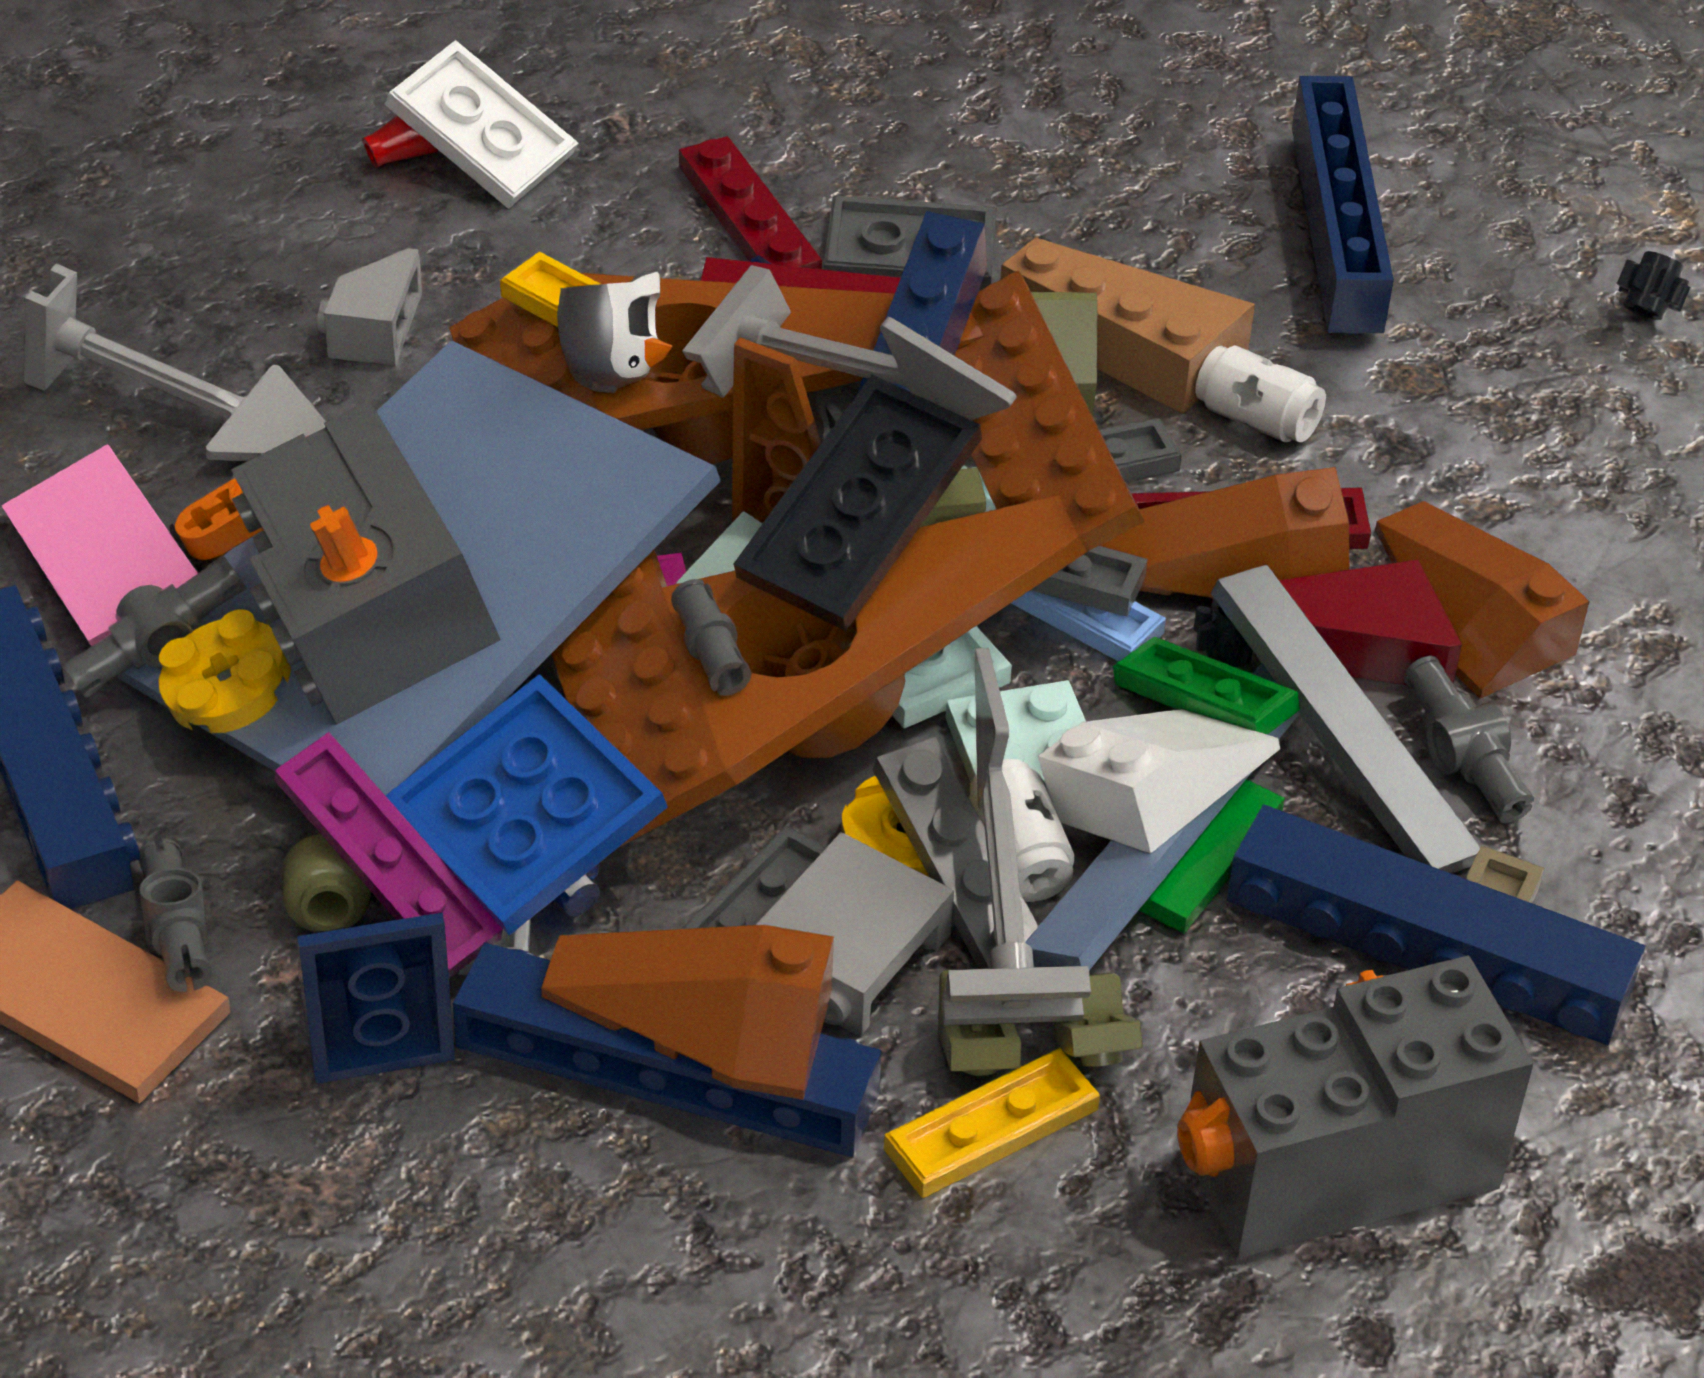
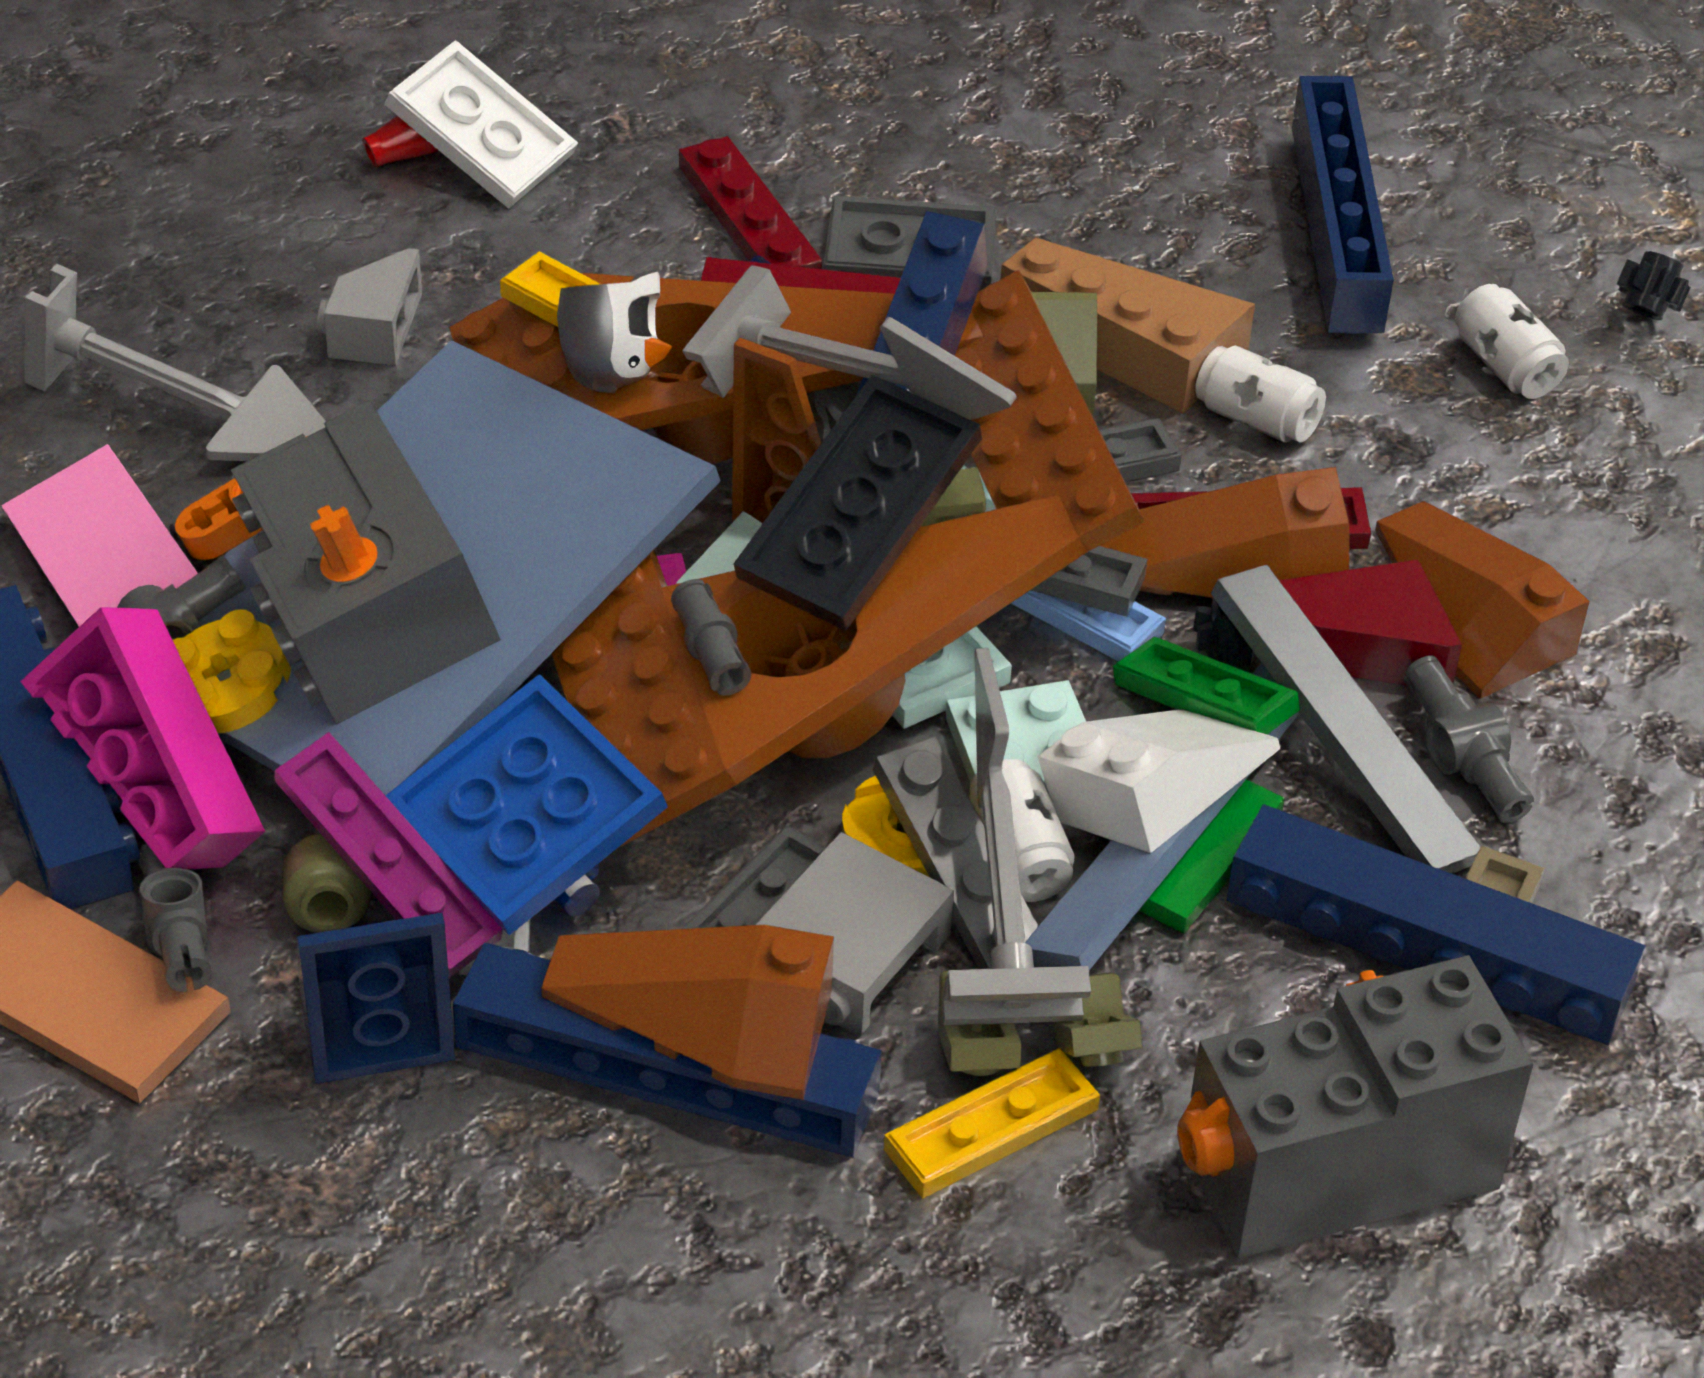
none -> dark pink wedge [20,607,266,869]
none -> white piece [1455,284,1569,399]

